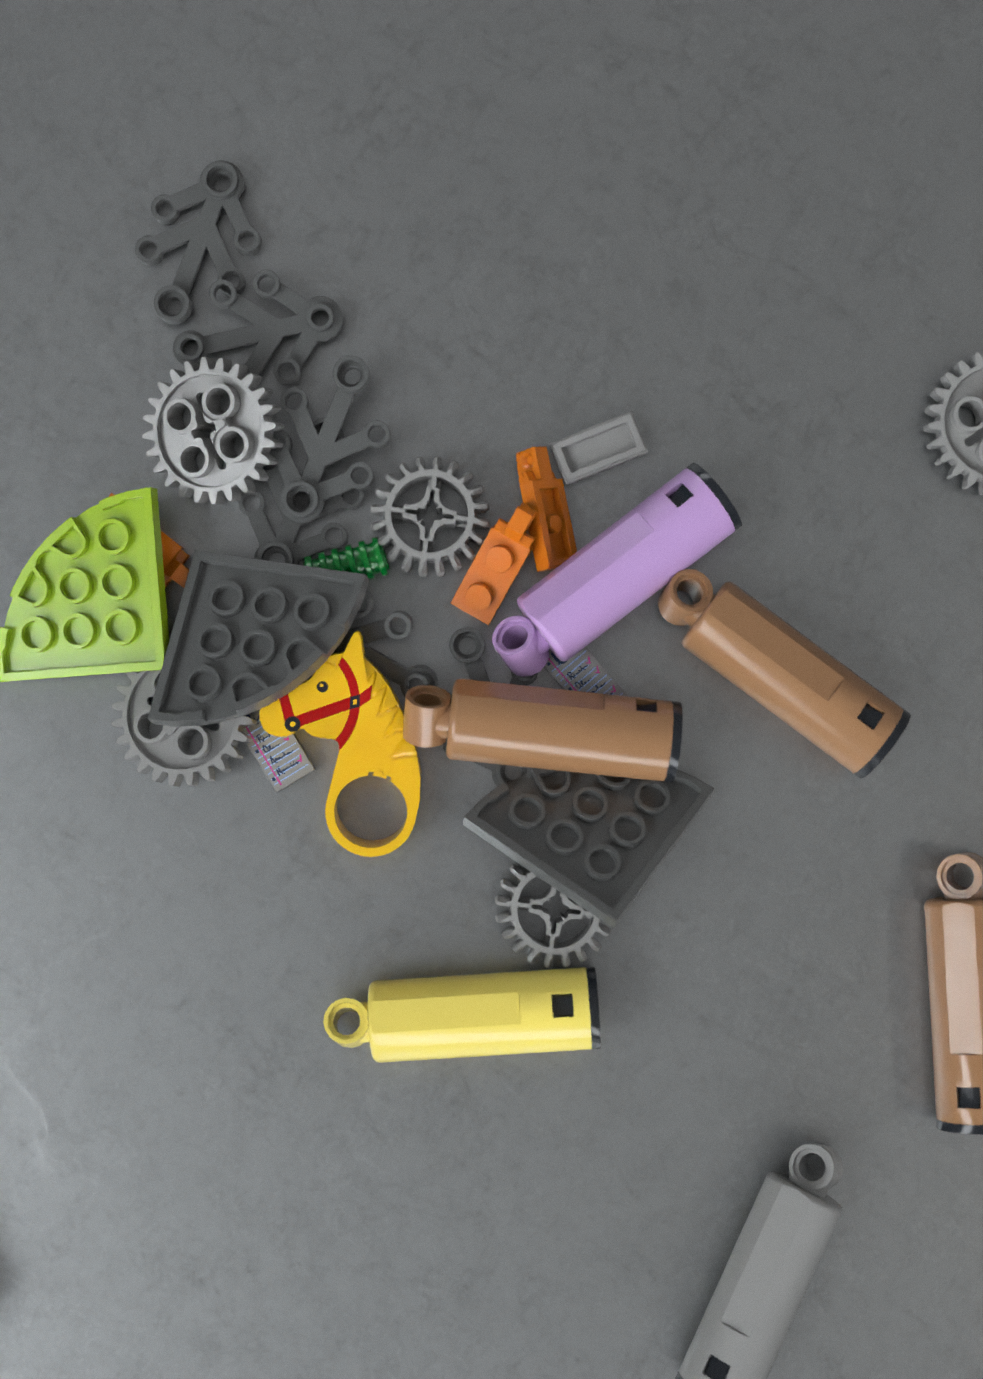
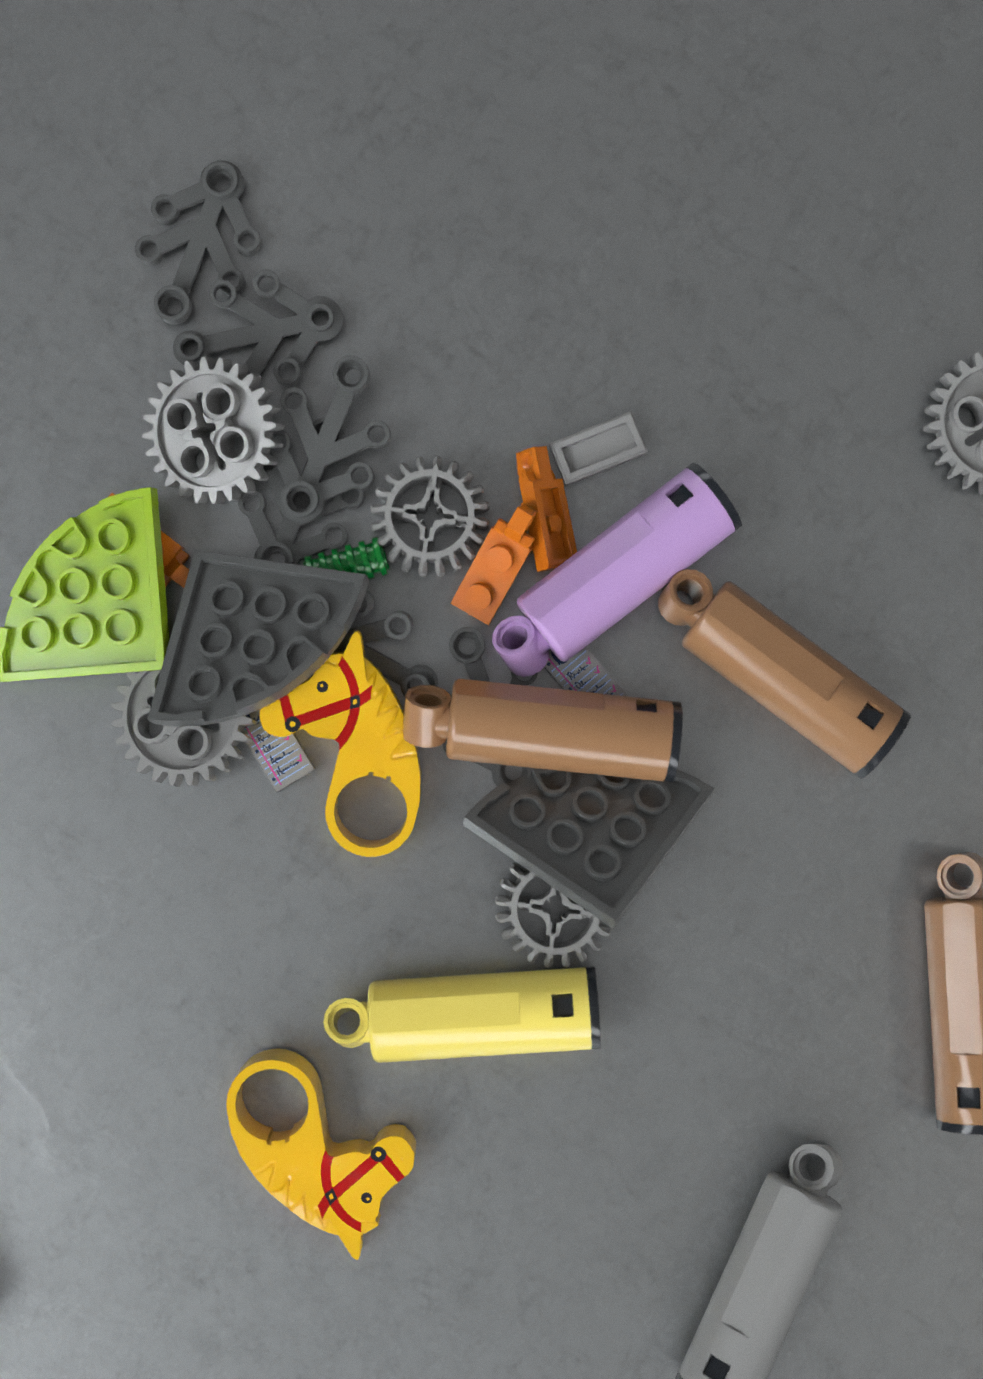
none -> yellow animal [226,1048,416,1260]

